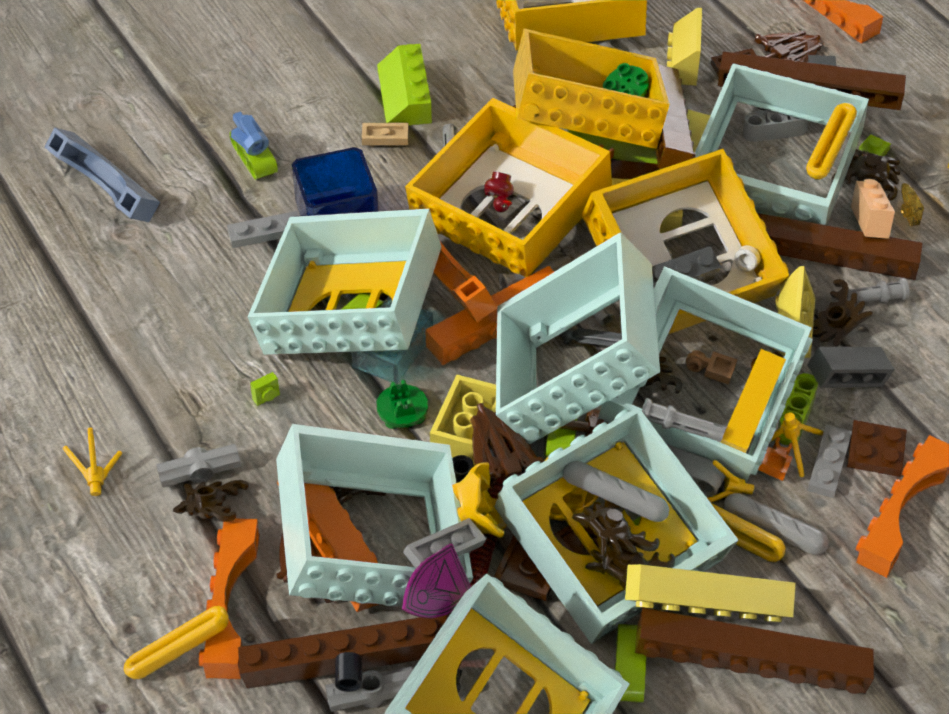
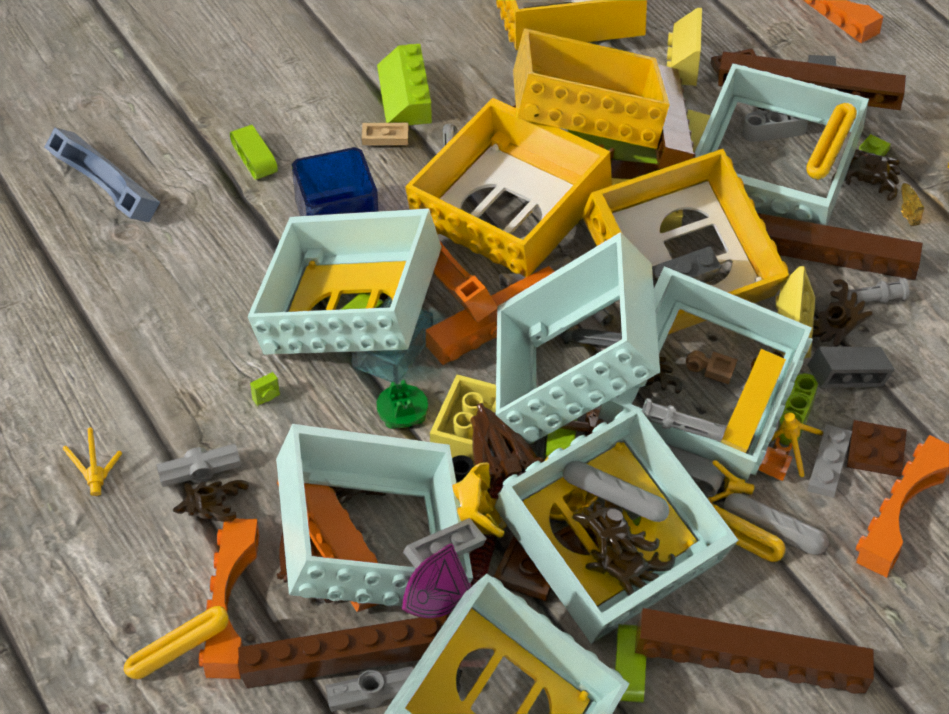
light grey plate [227,211,299,248] -> none
medium blue rock [231,111,269,156] -> none
black beam [335,652,362,692] -> none
dark red animal [484,172,514,213] -> none
green plate [603,63,649,97] -> none
light yellow brick [625,564,795,622] -> none
white tile [734,245,761,271] -> none
reddish brown bar [755,30,822,62] -> none
light nougat brick [851,179,895,238] -> none

